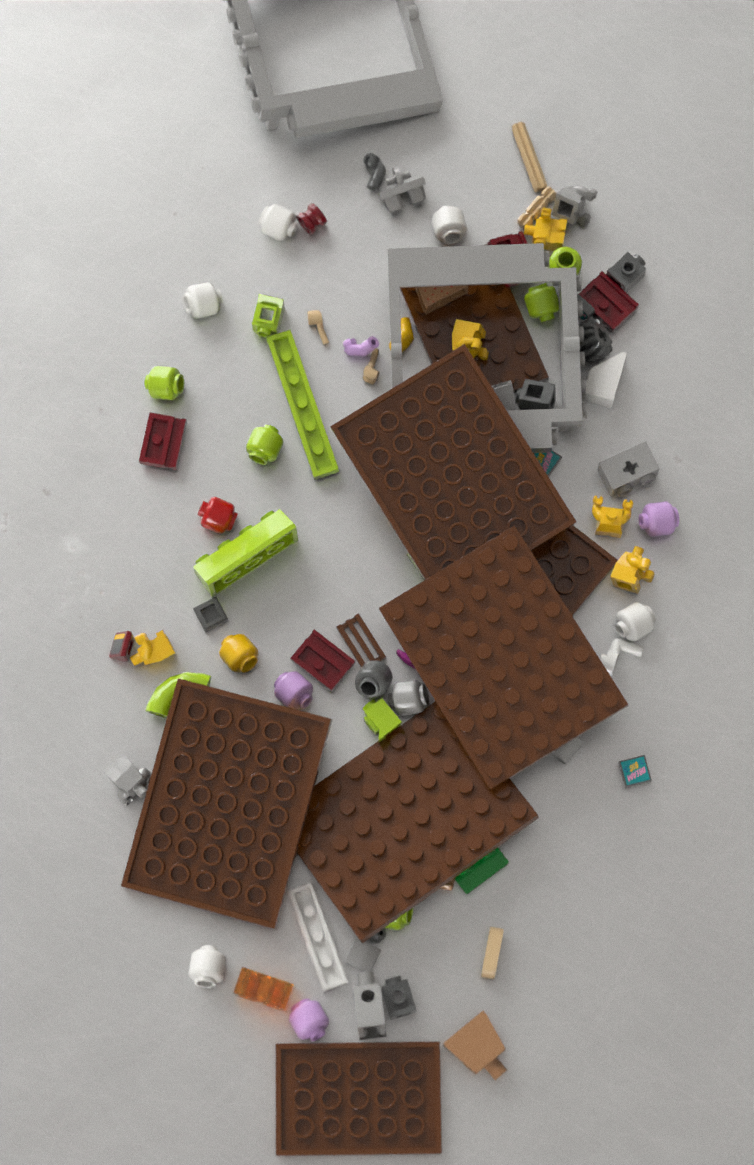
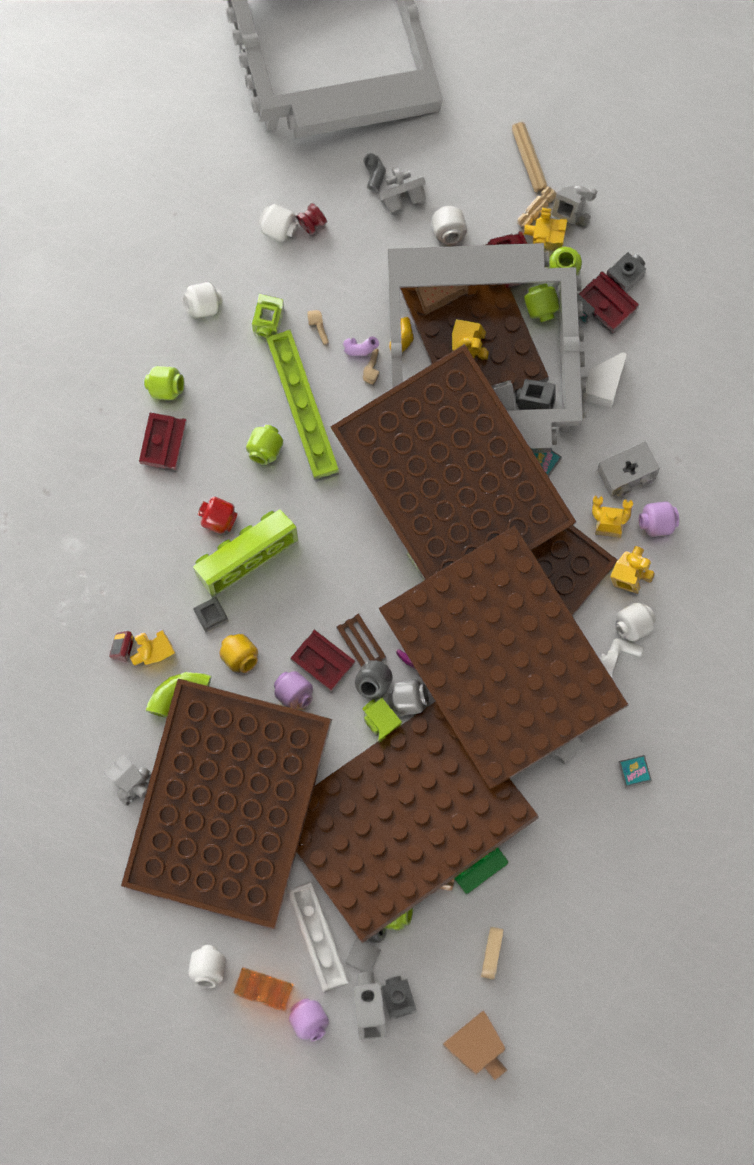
reddish brown plate [276,1042,442,1156] -> none
dark grey gear [578,318,613,363] -> none

